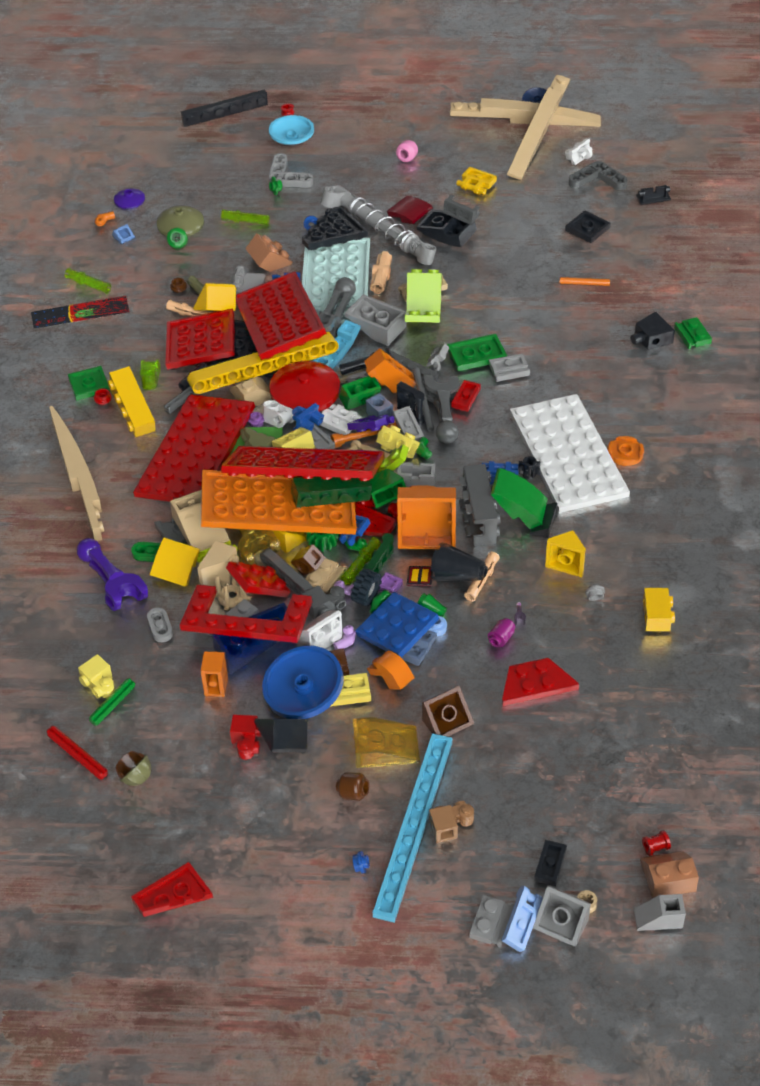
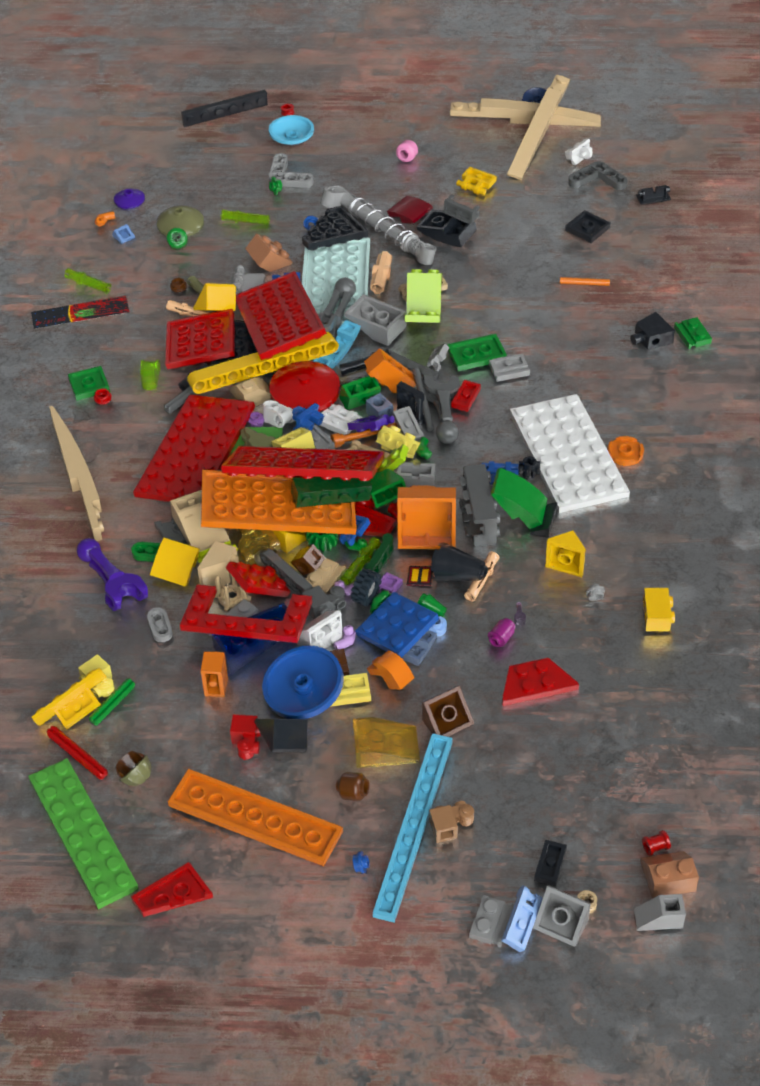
yellow wedge [108,366,156,438] -> none
none -> bright green plate [28,758,139,909]
none -> yellow bracket [31,668,107,729]
none -> orange plate [168,769,343,866]

